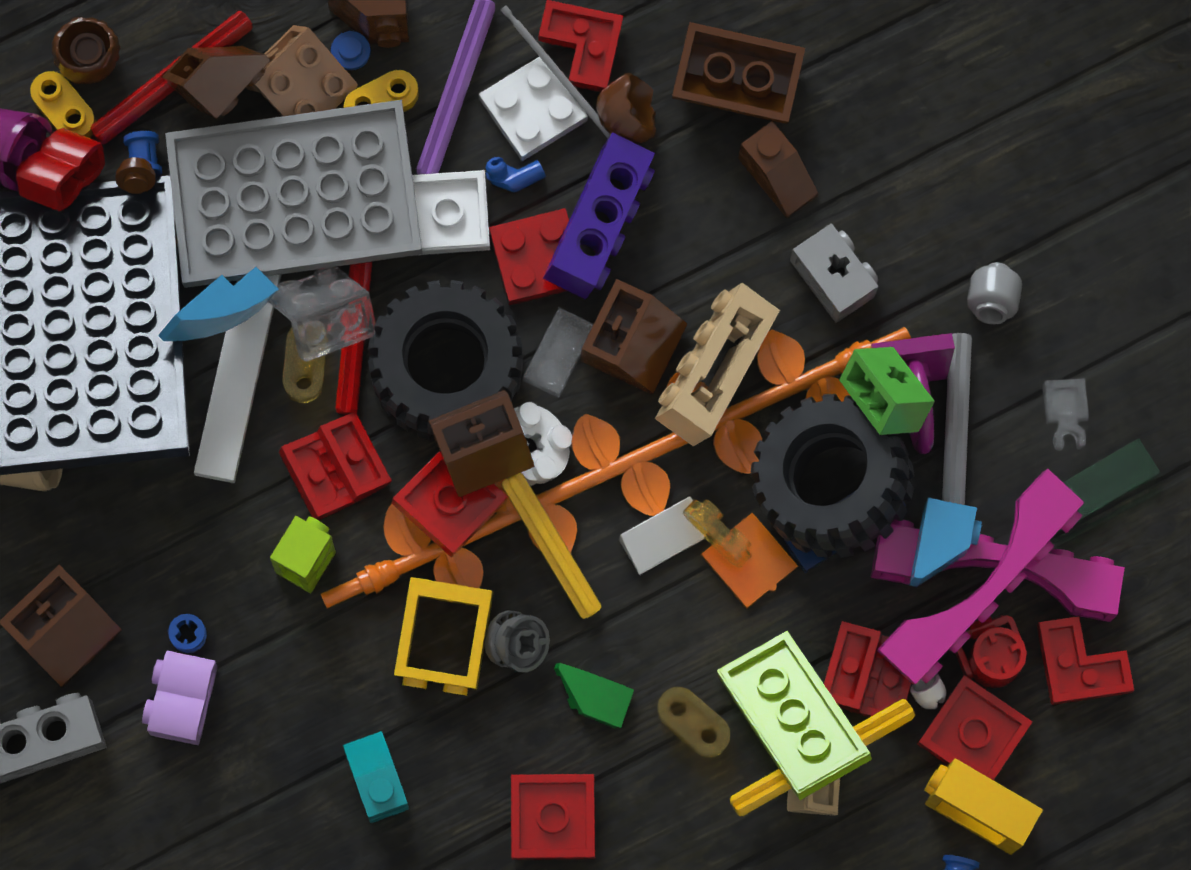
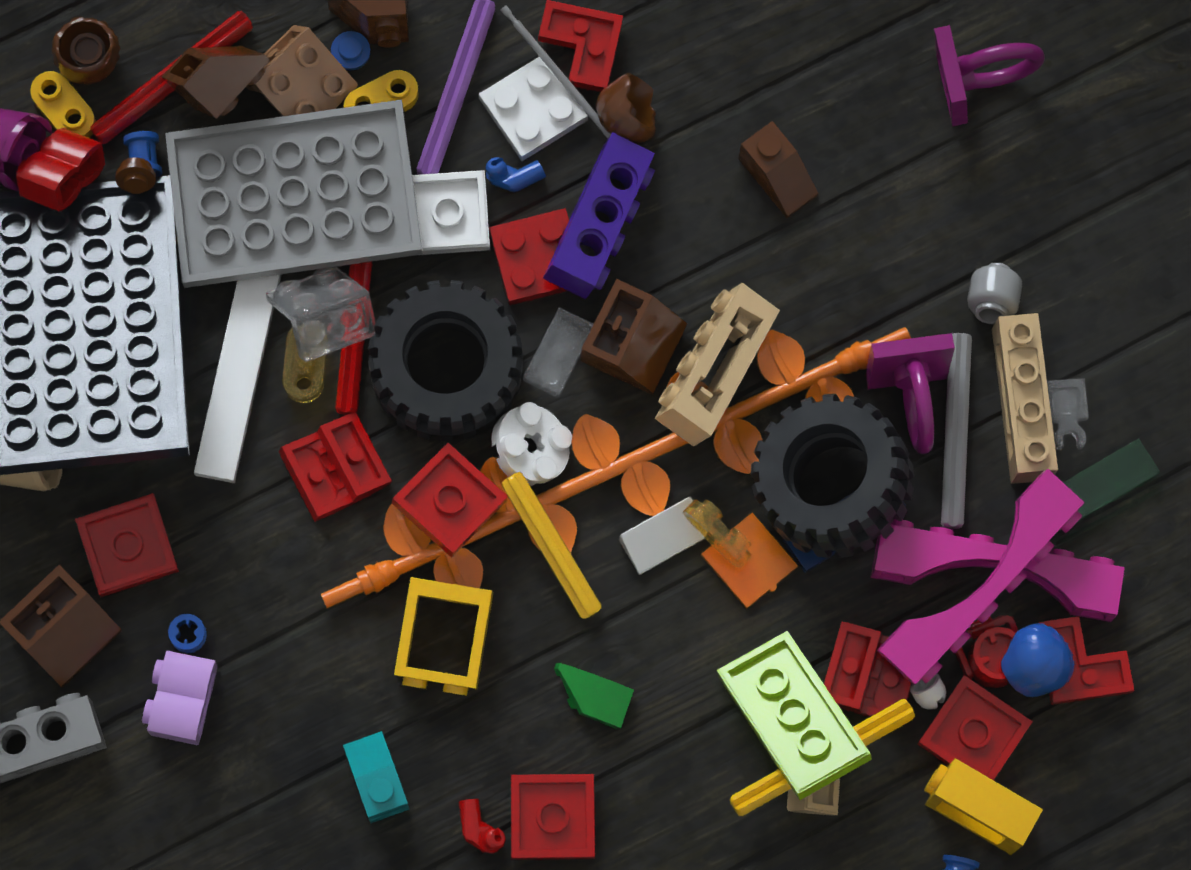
dark azure slope [158,267,279,341] -> none
lime brick [270,516,336,594] -> none
reddish brown slope [428,390,535,497] -> none
dark grey wheel [484,610,550,672] -> none
clear yellow plate [657,687,730,757] -> none
reddish brown slope [672,22,806,124] -> none
light grey brick [790,223,879,323] -> none
bright green brick [839,347,935,435] -> none
dark azure slope [909,498,982,587] -> none
none -> red plate [75,493,179,597]
none -> red arm [459,799,506,853]
none -> magenta tile [934,25,1045,127]
none -> tan brick [992,313,1058,484]
none -> blue hair [1001,623,1075,697]

